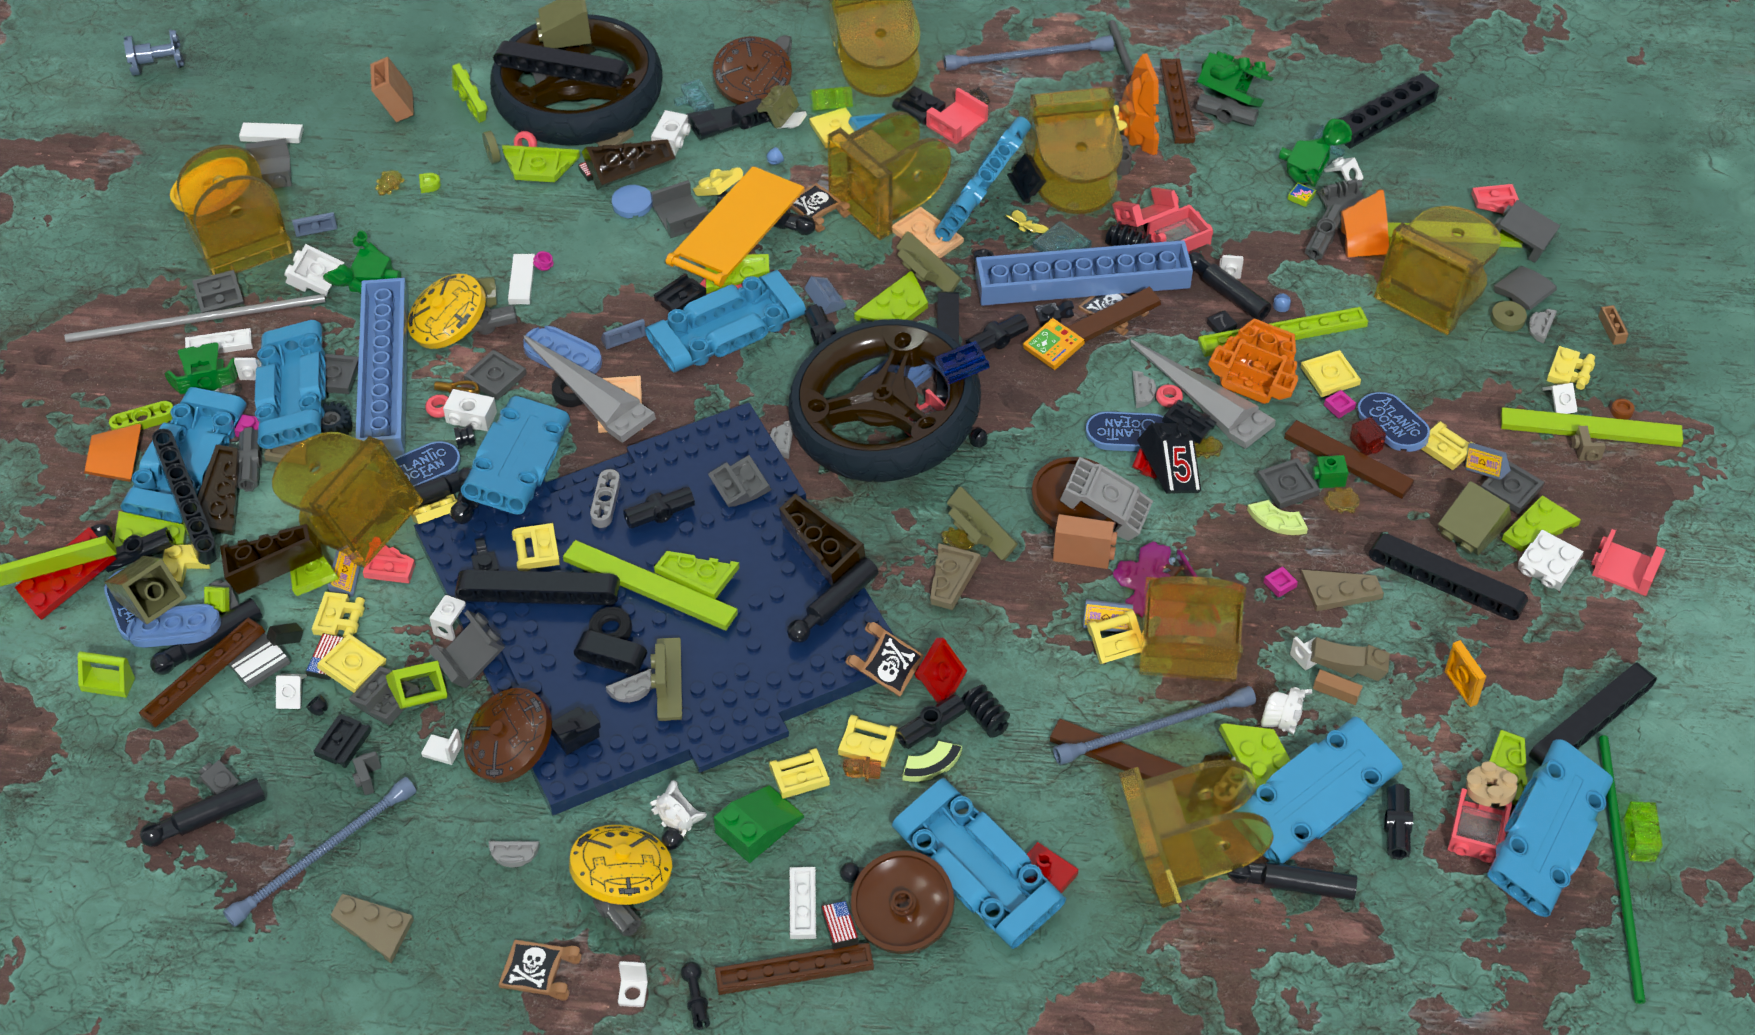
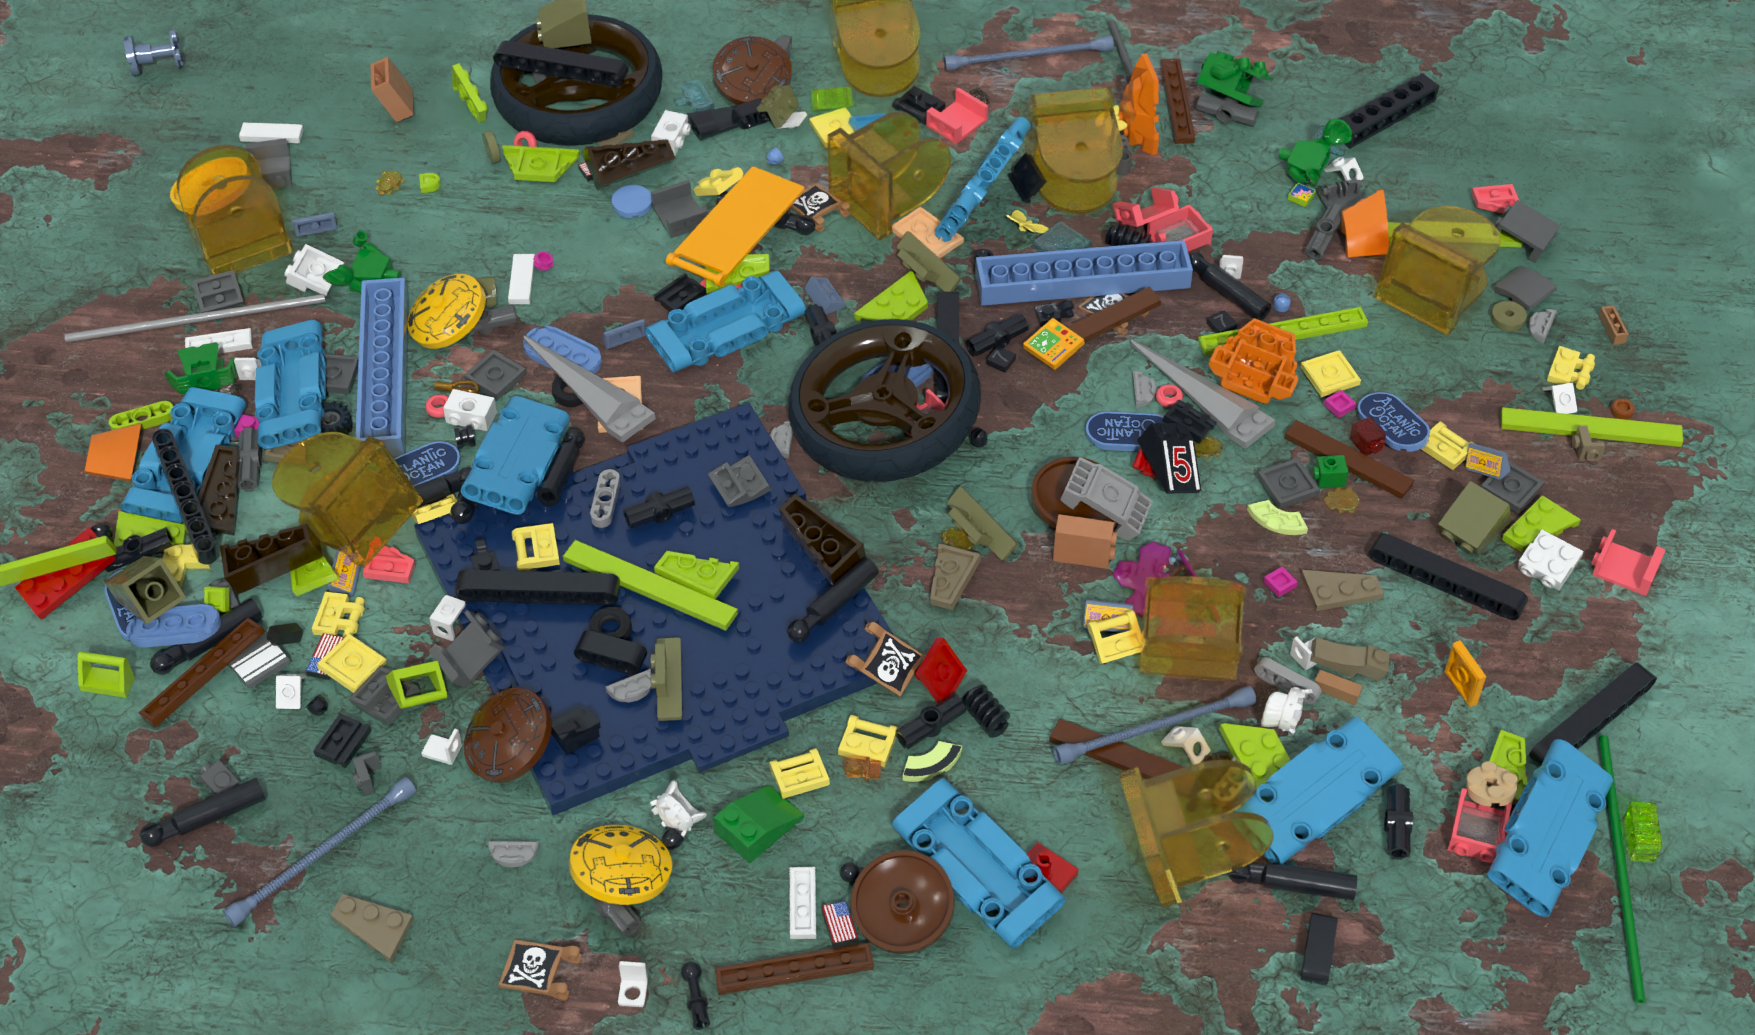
clear blue plate [935,341,990,384] -> none
none -> black piece [537,428,585,506]
none -> black tile [986,346,1016,373]
none -> white bracket [1161,726,1211,766]
none -> light grey beam [1254,657,1322,704]
none -> black beam [1300,912,1338,986]

